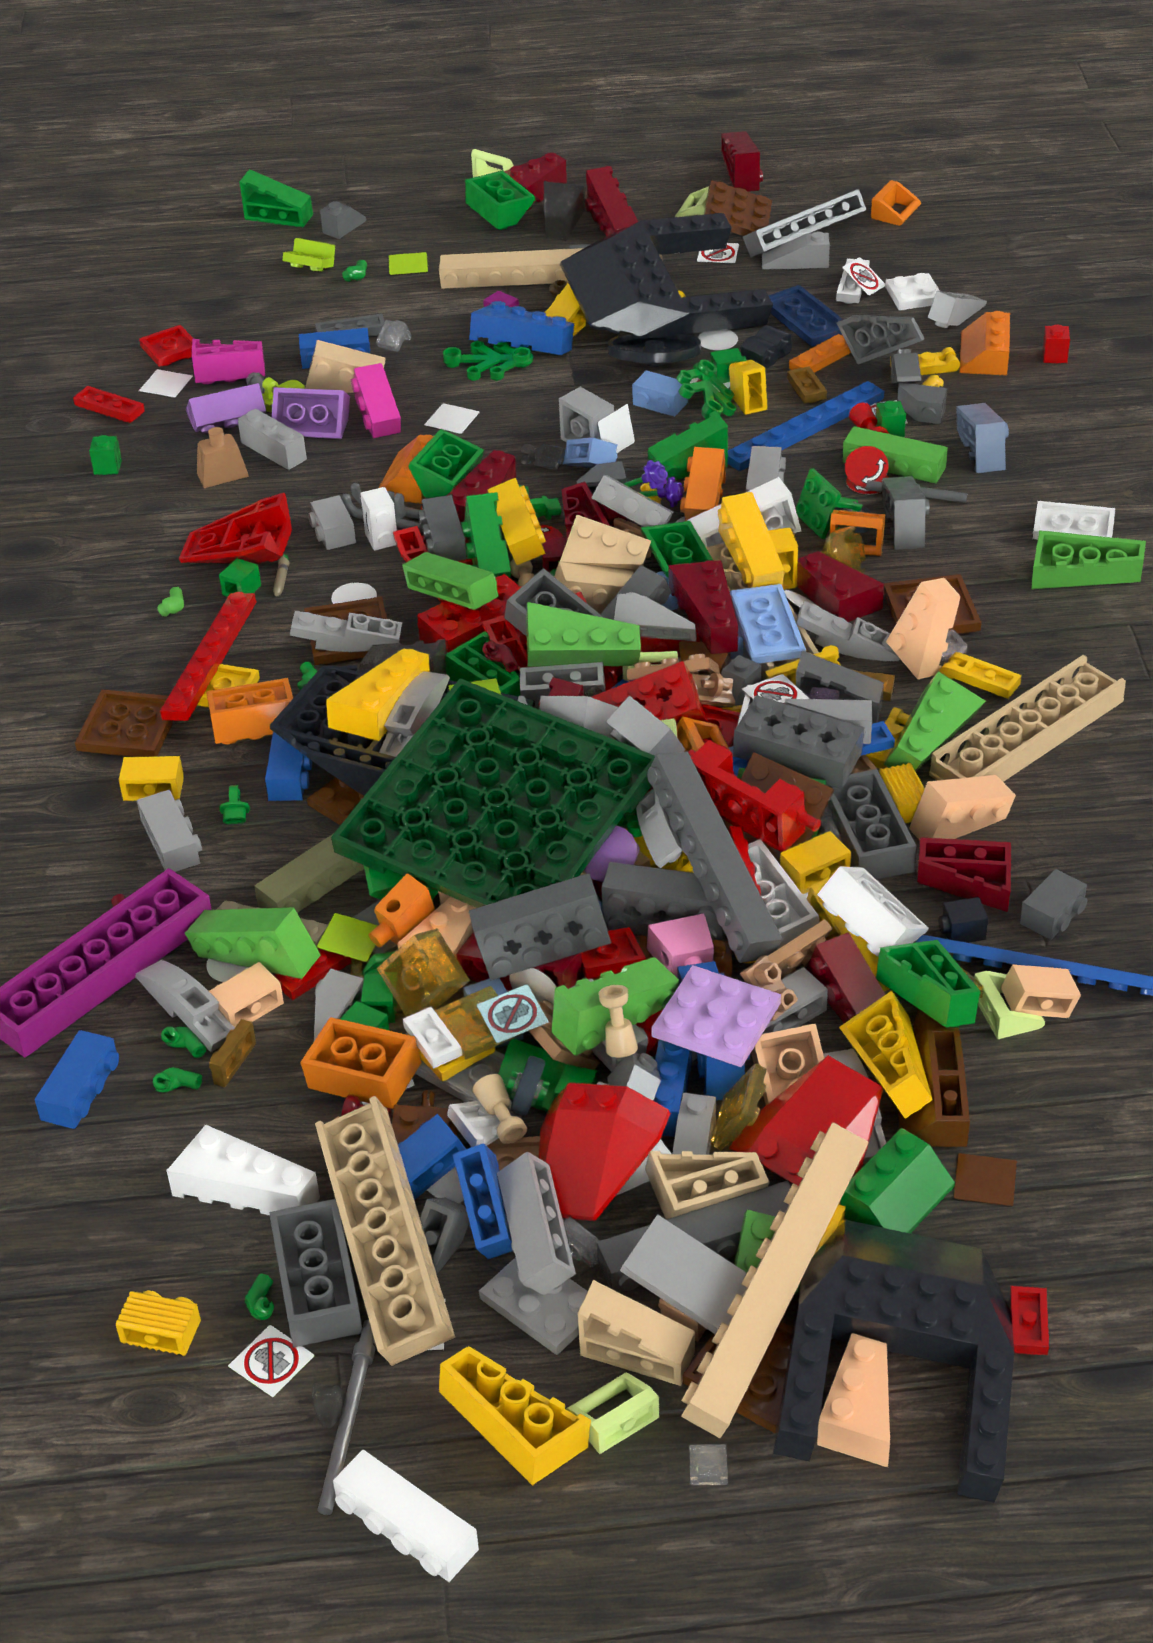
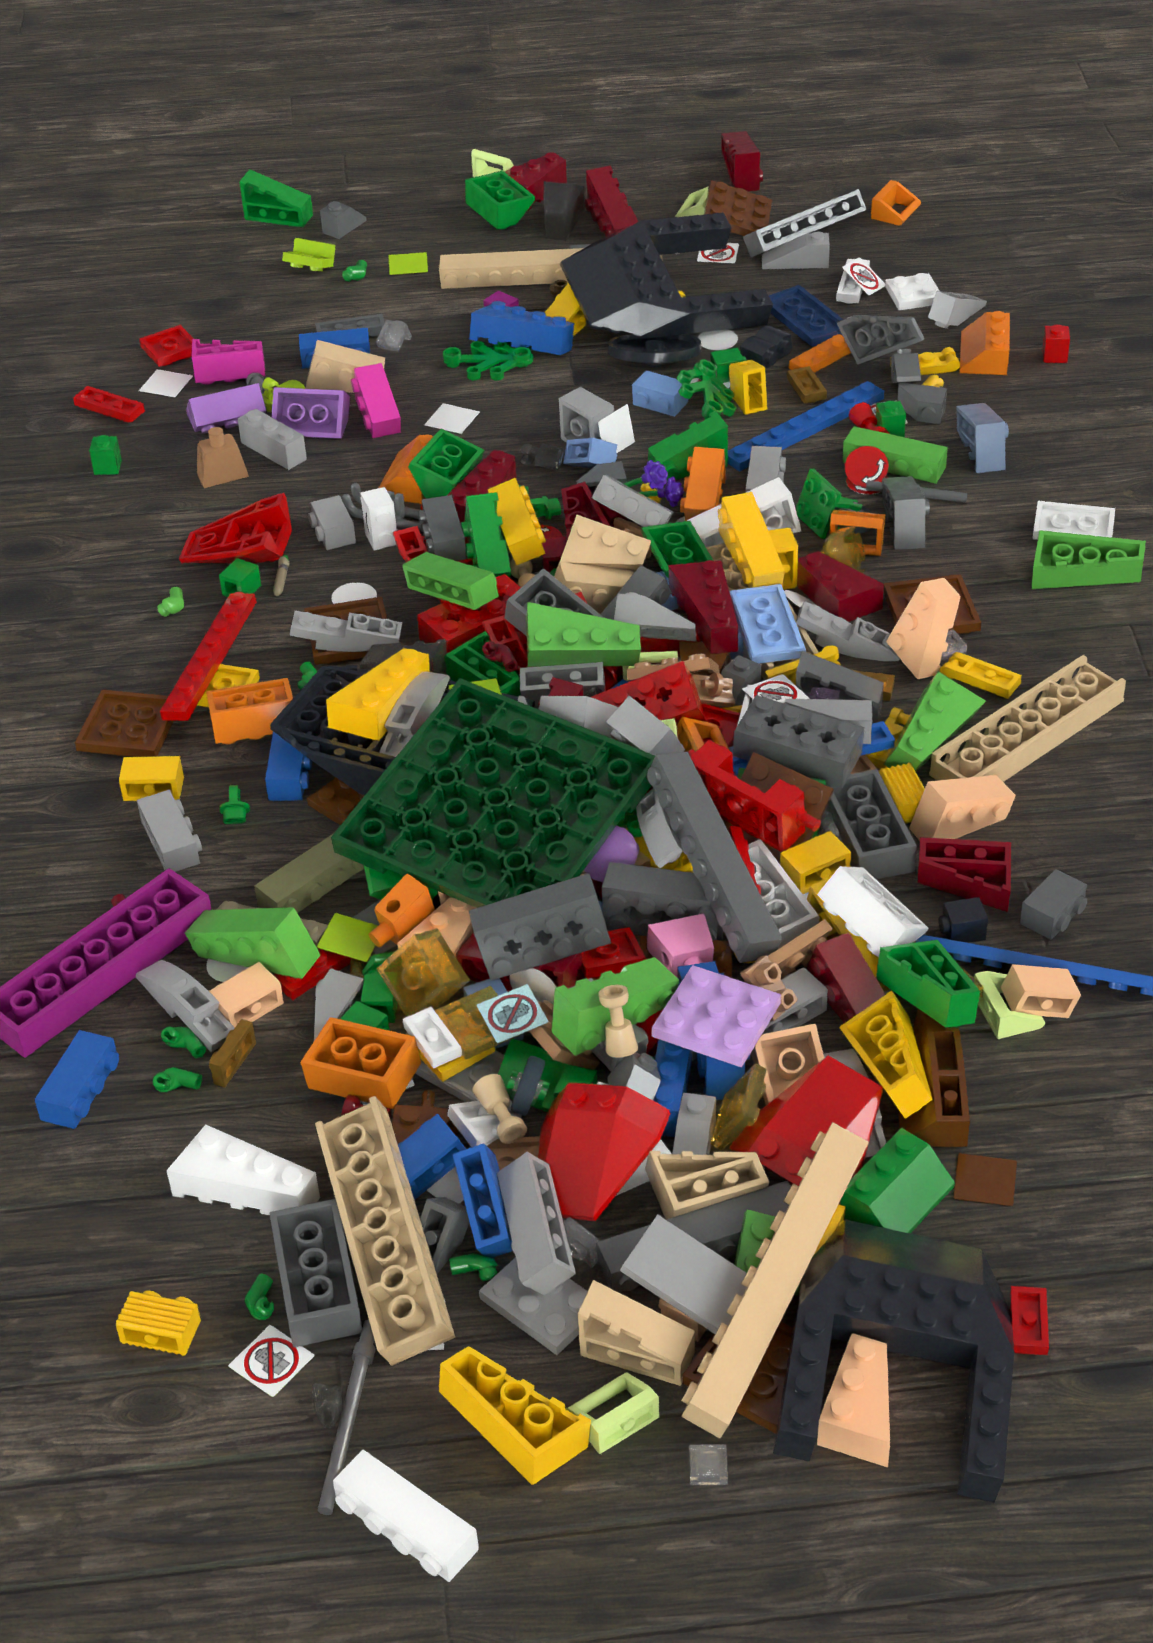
none -> green arm [449,1253,498,1281]

